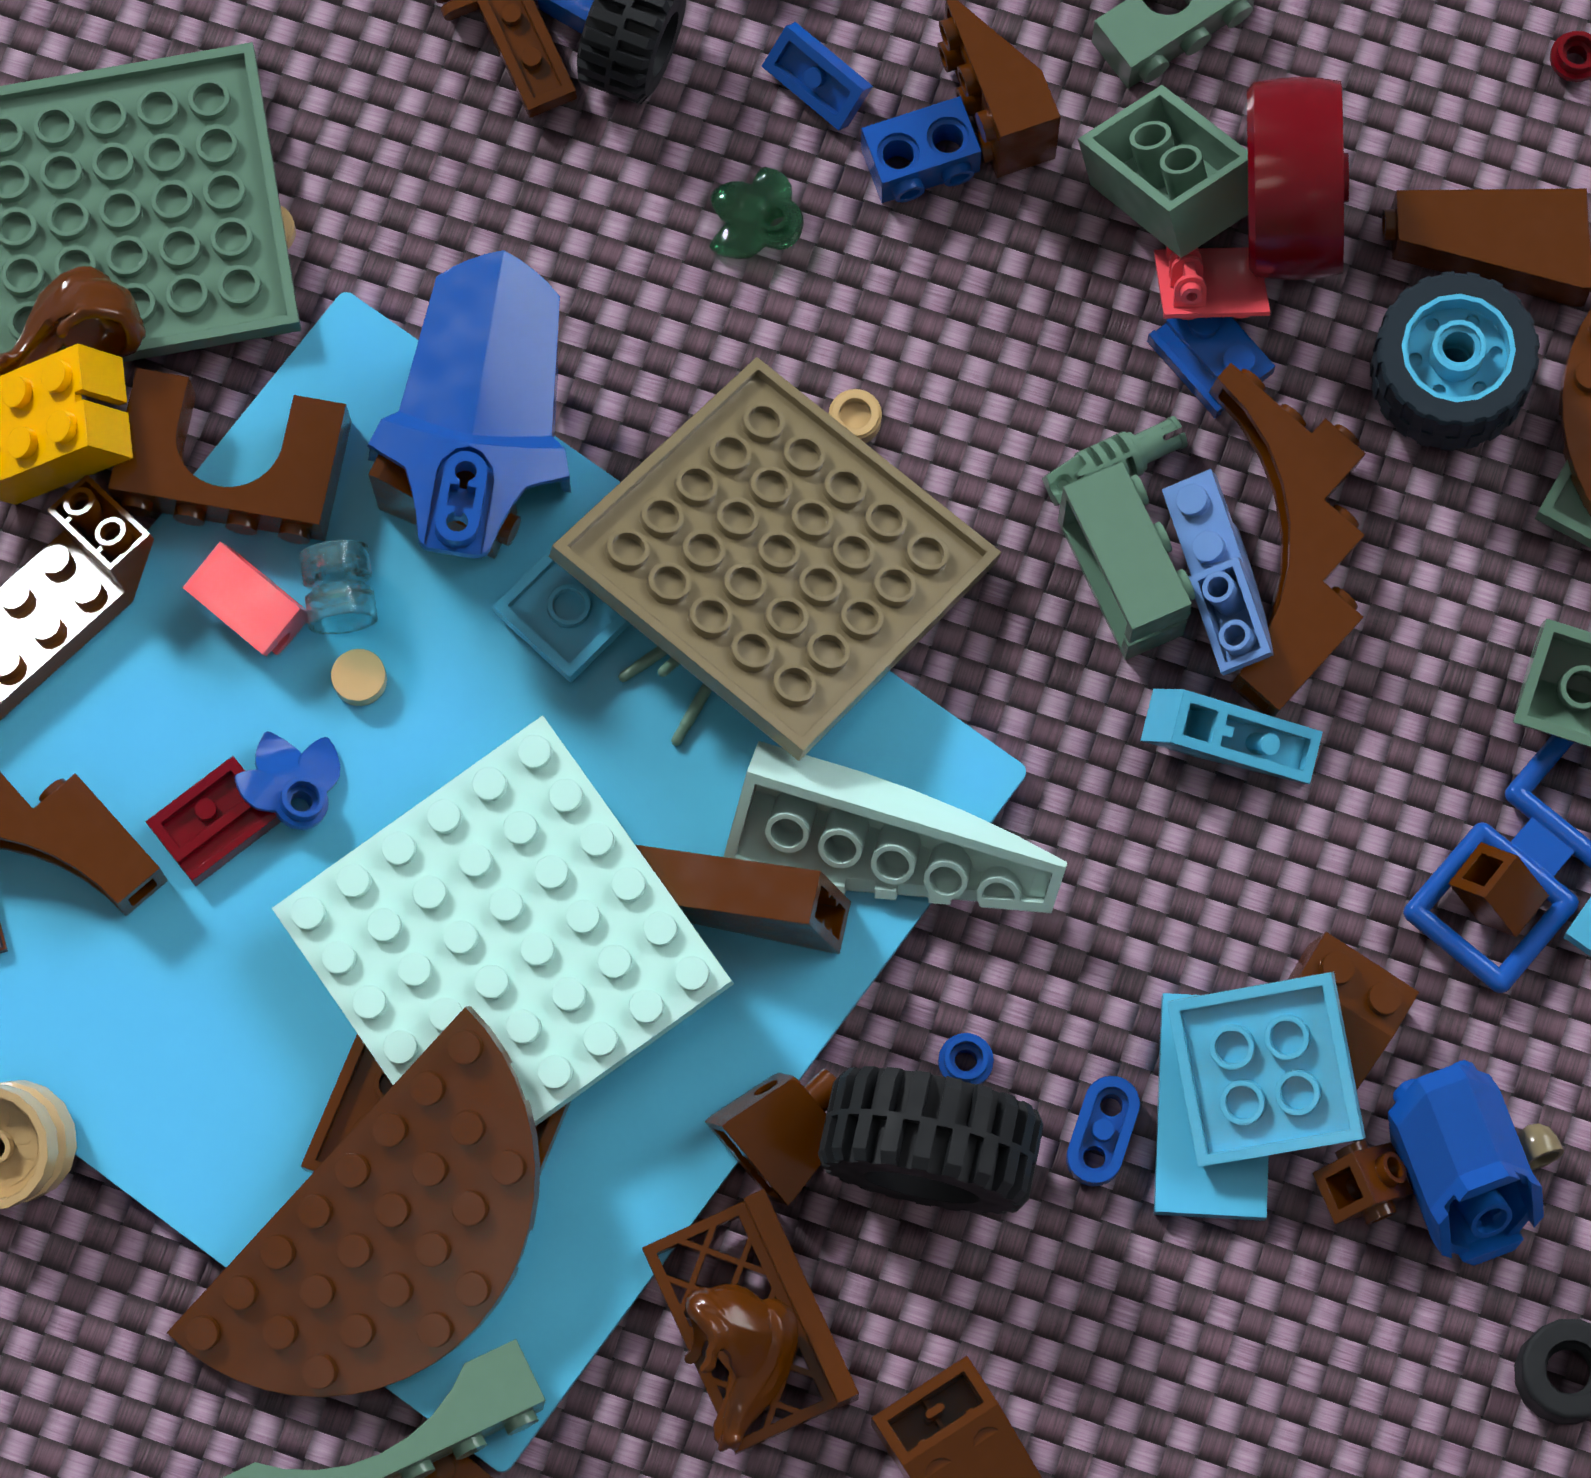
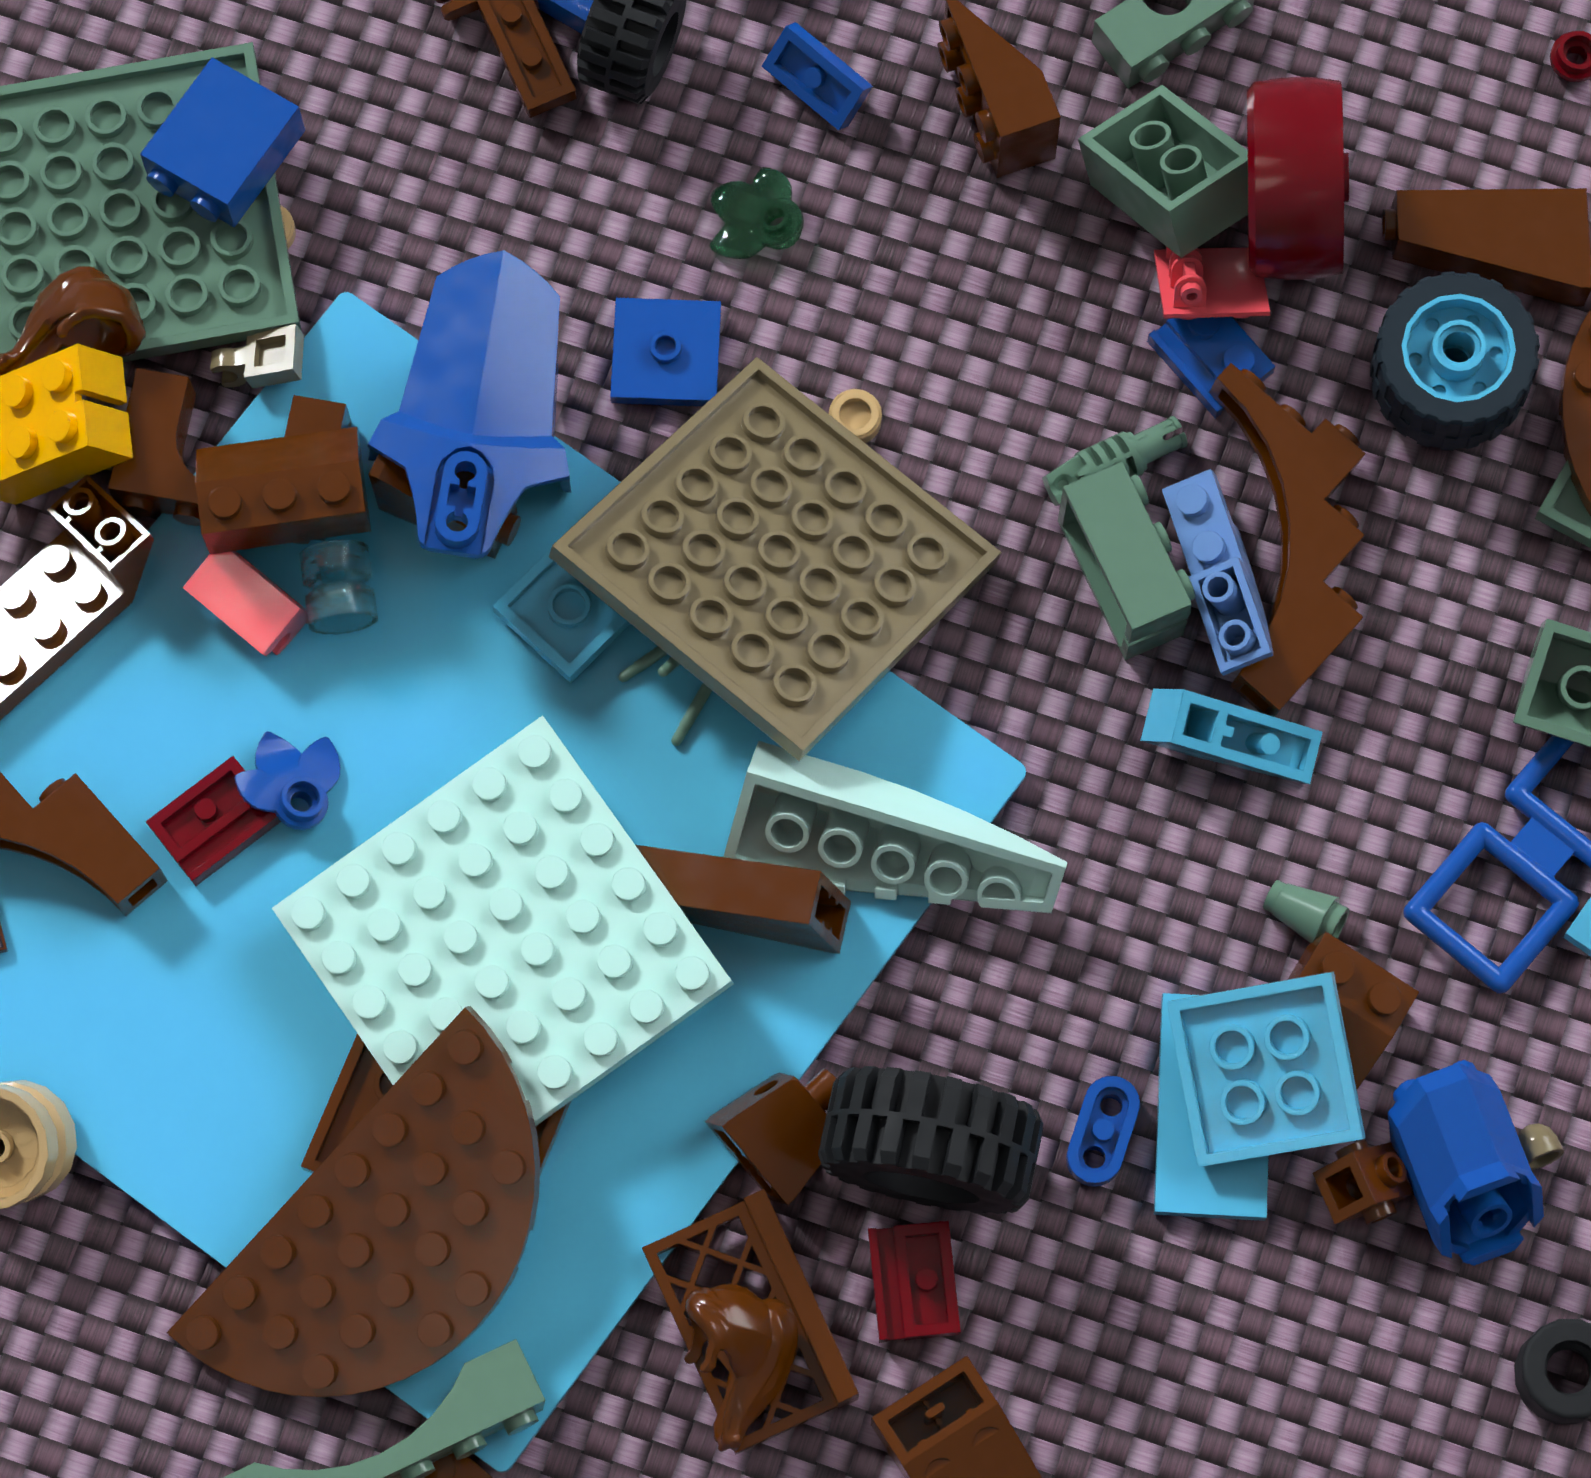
tan tile [331,649,387,706] -> none
blue brick [861,96,982,203] -> none
blue plate [938,1033,994,1085] -> none
reddish brown brick [1448,842,1549,937] -> none
none -> blue brick [140,57,305,228]
none -> reddish brown slope [195,427,371,554]
none -> dark tan plate [210,324,304,389]
none -> blue plate [610,298,721,407]
none -> dark red plate [868,1221,961,1343]
none -> sand green cone [1263,880,1349,943]

